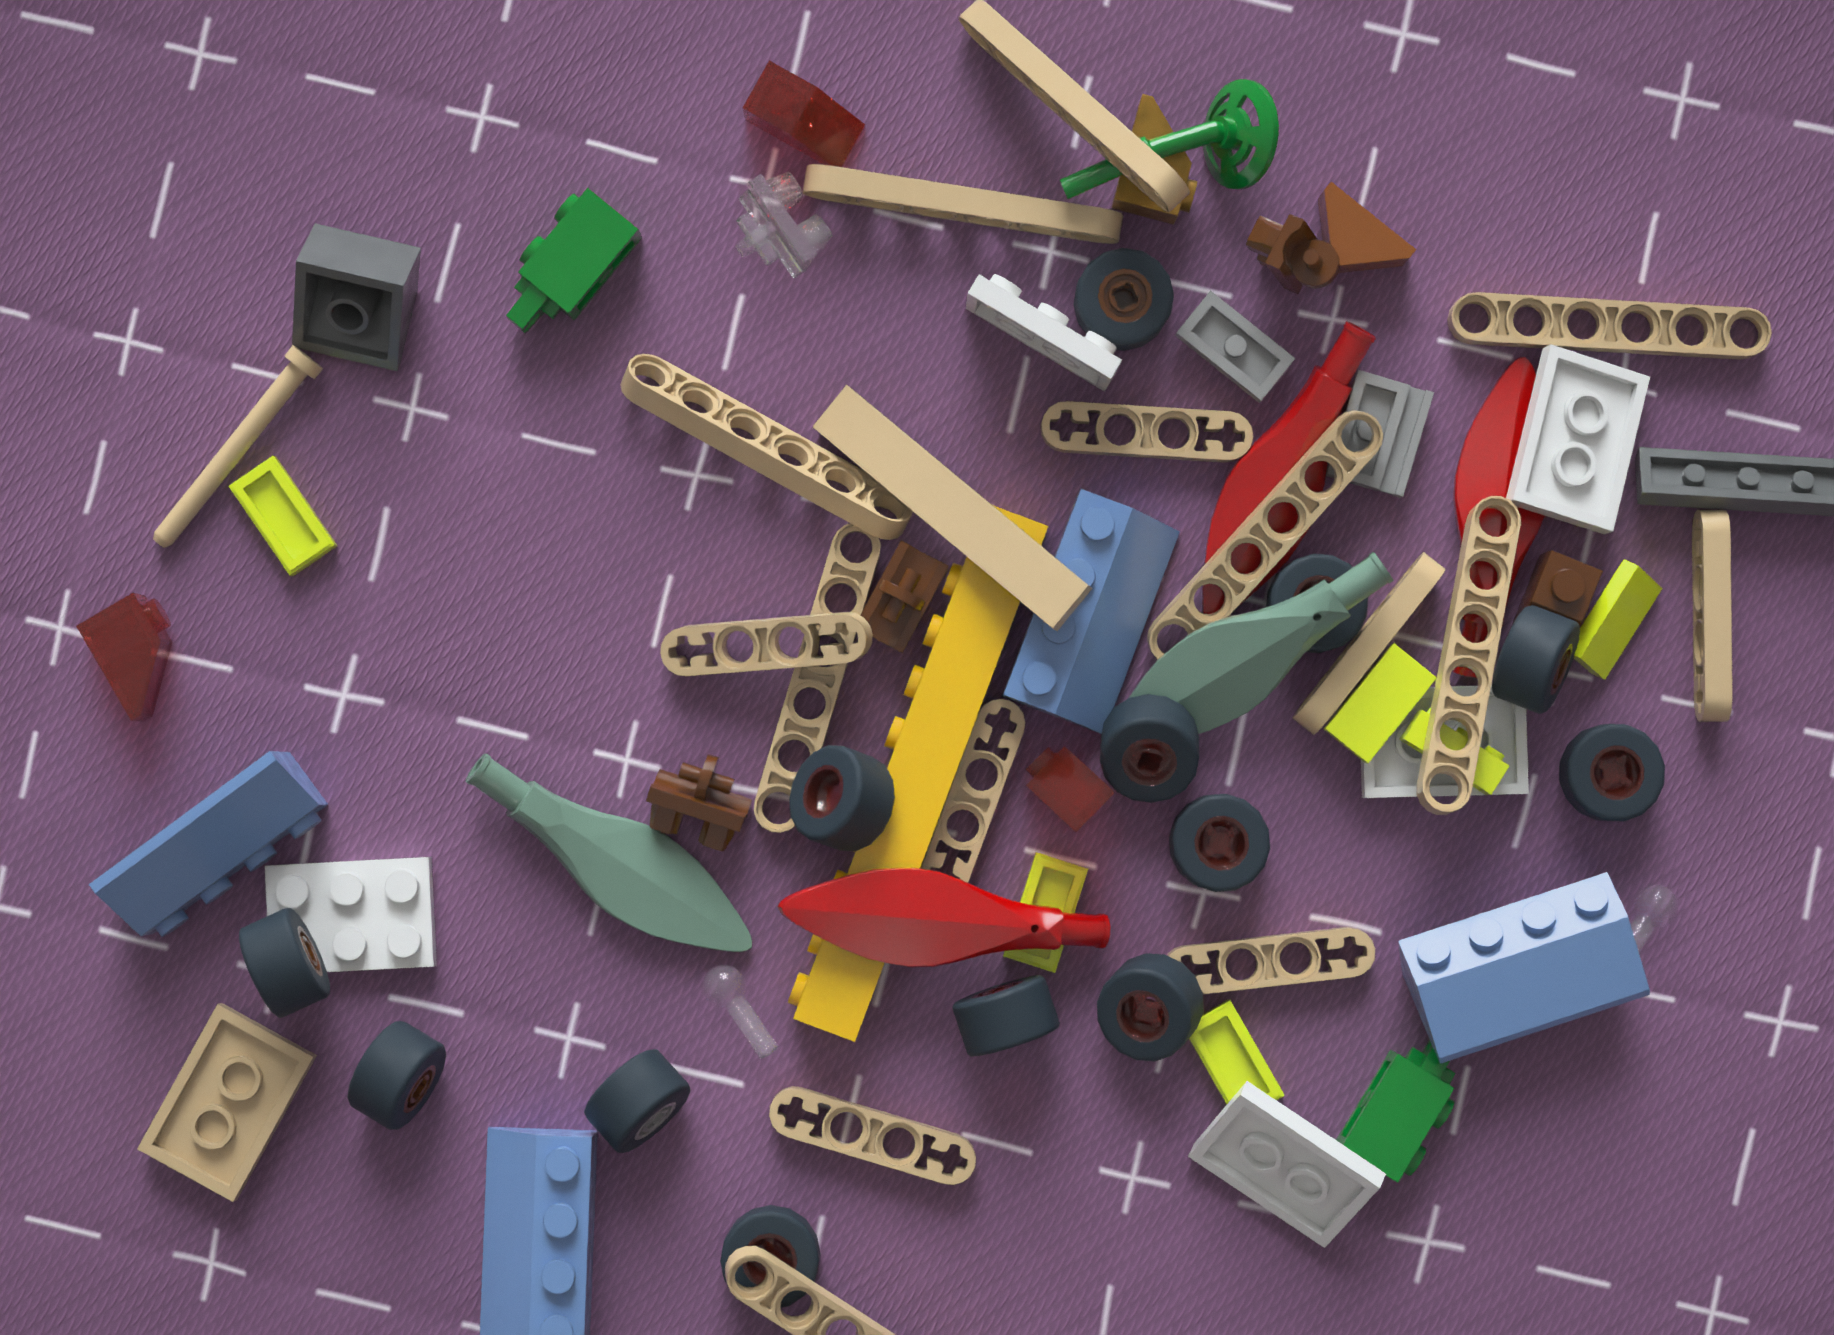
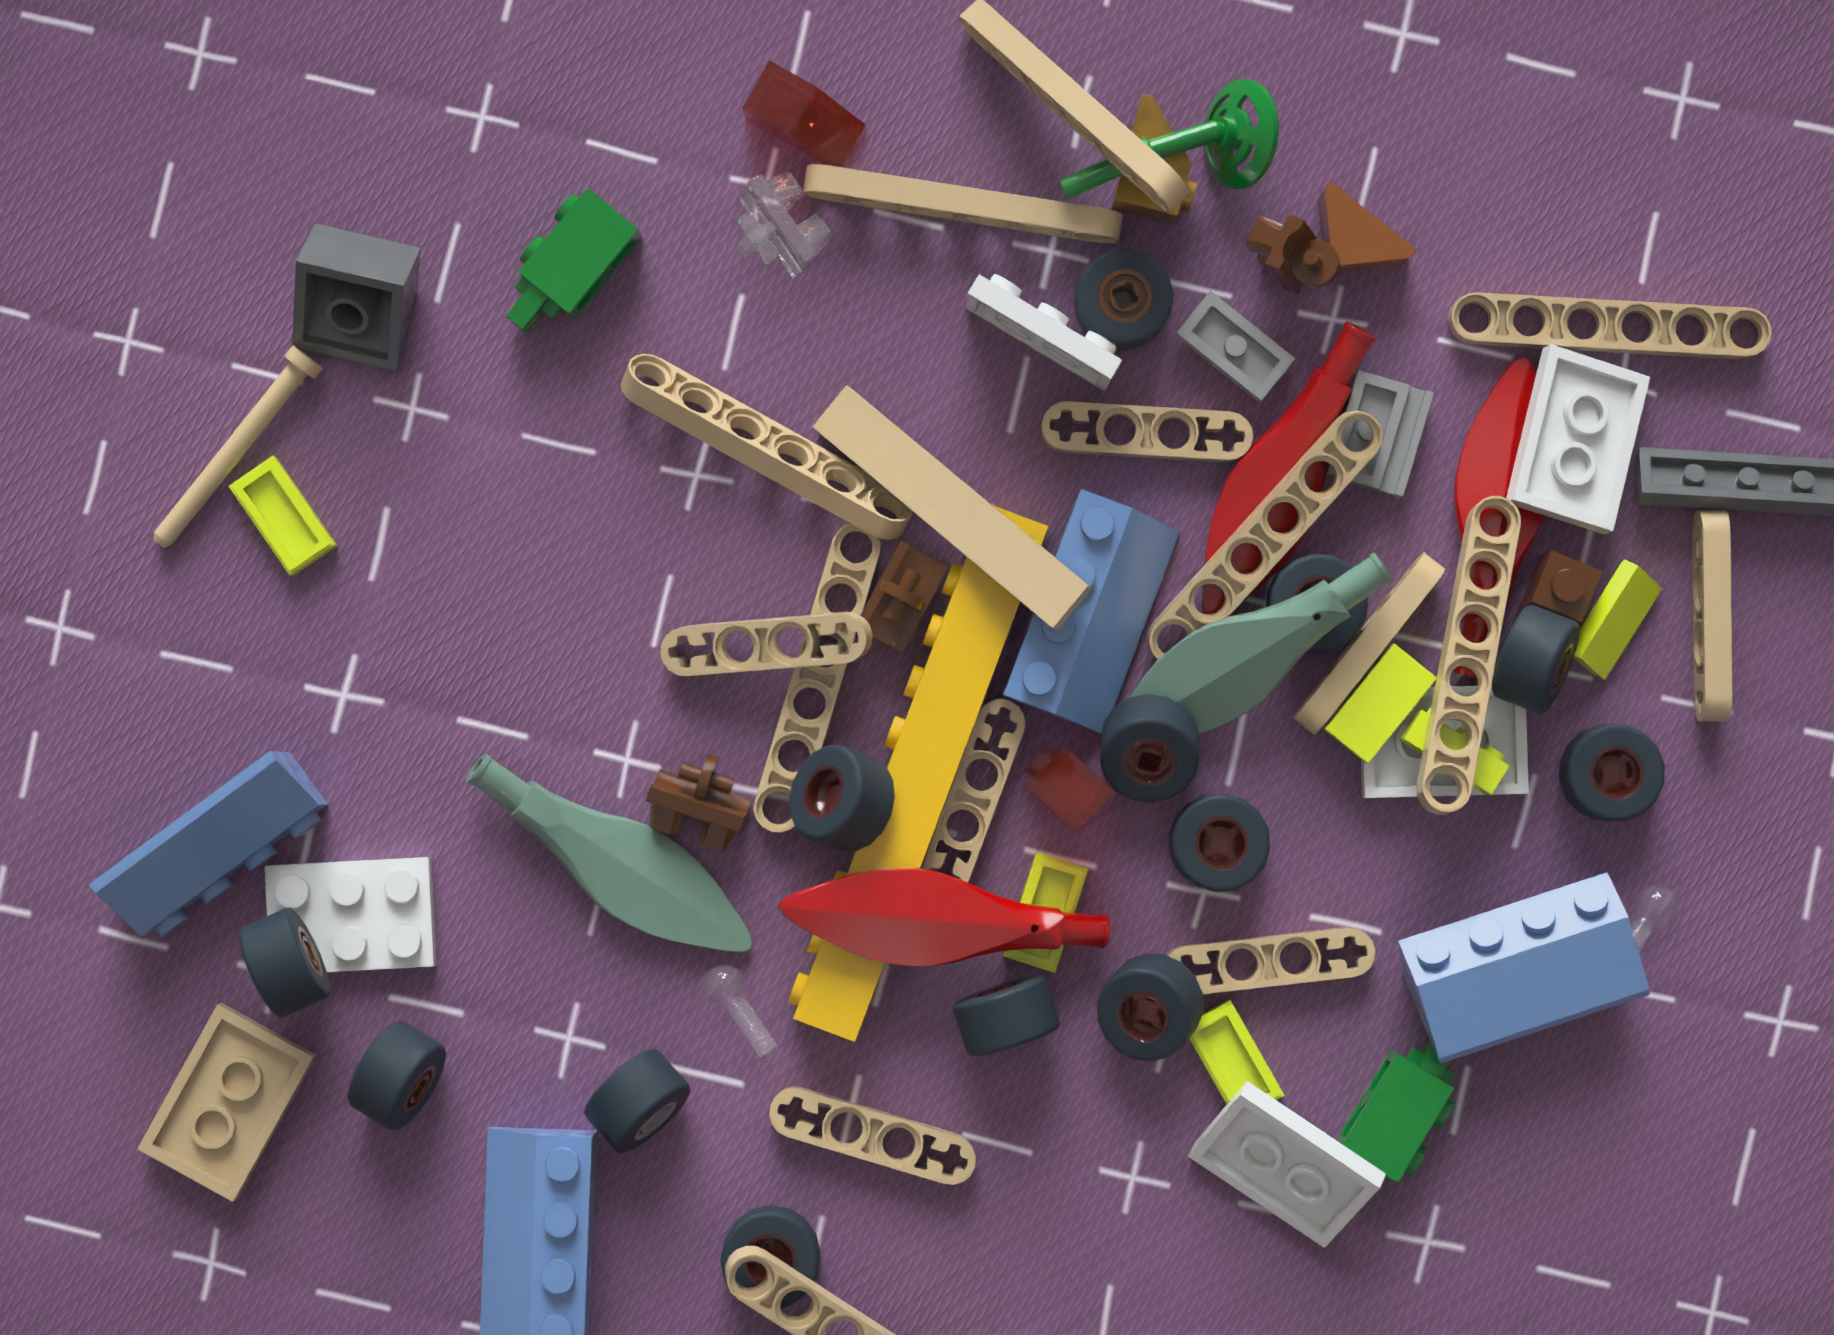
clear red slope [76,593,172,722] -> none

